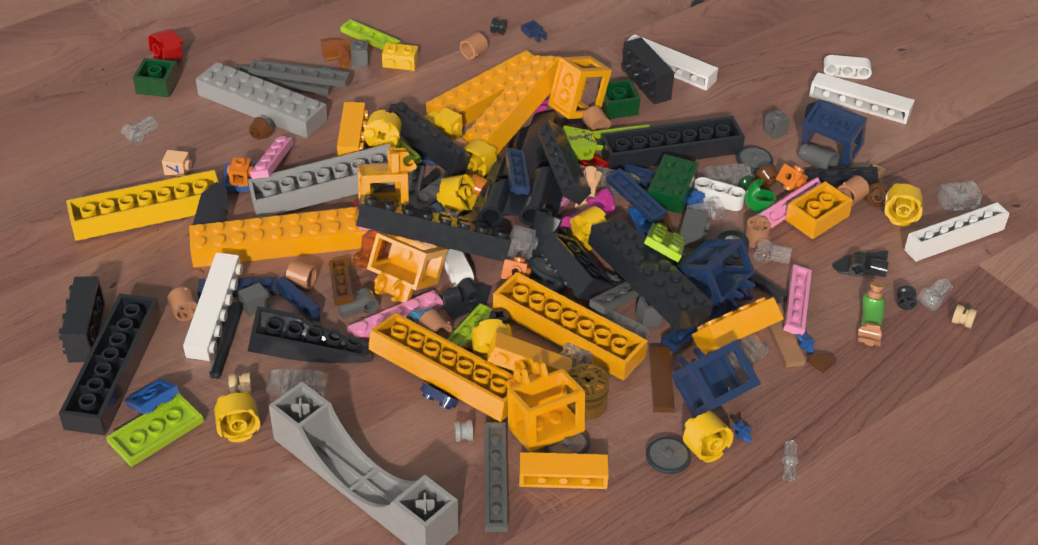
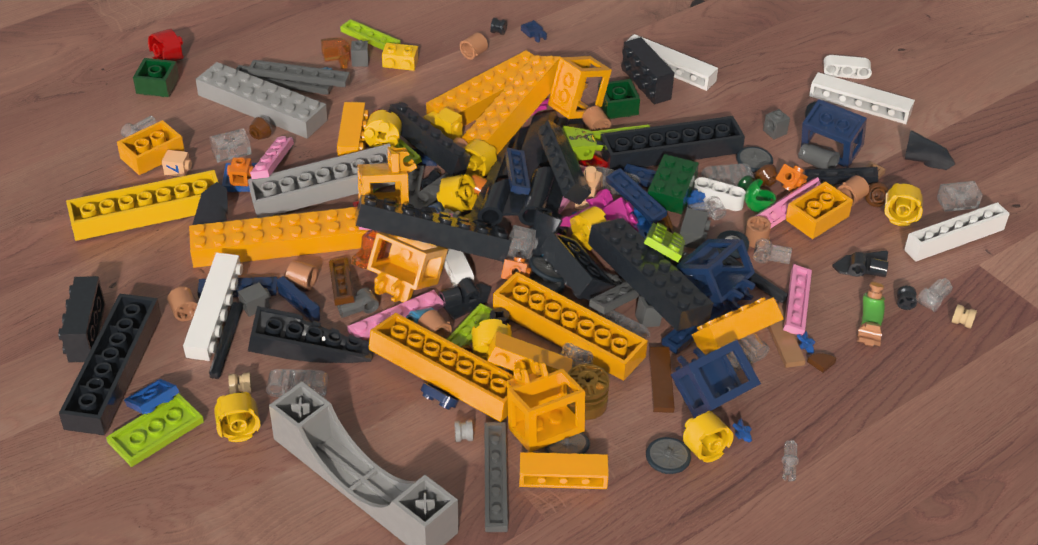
none -> light orange brick [117,120,185,175]
none -> clear brick [210,128,251,163]
none -> dark pink brick [603,197,639,232]
none -> black panel [905,130,955,170]

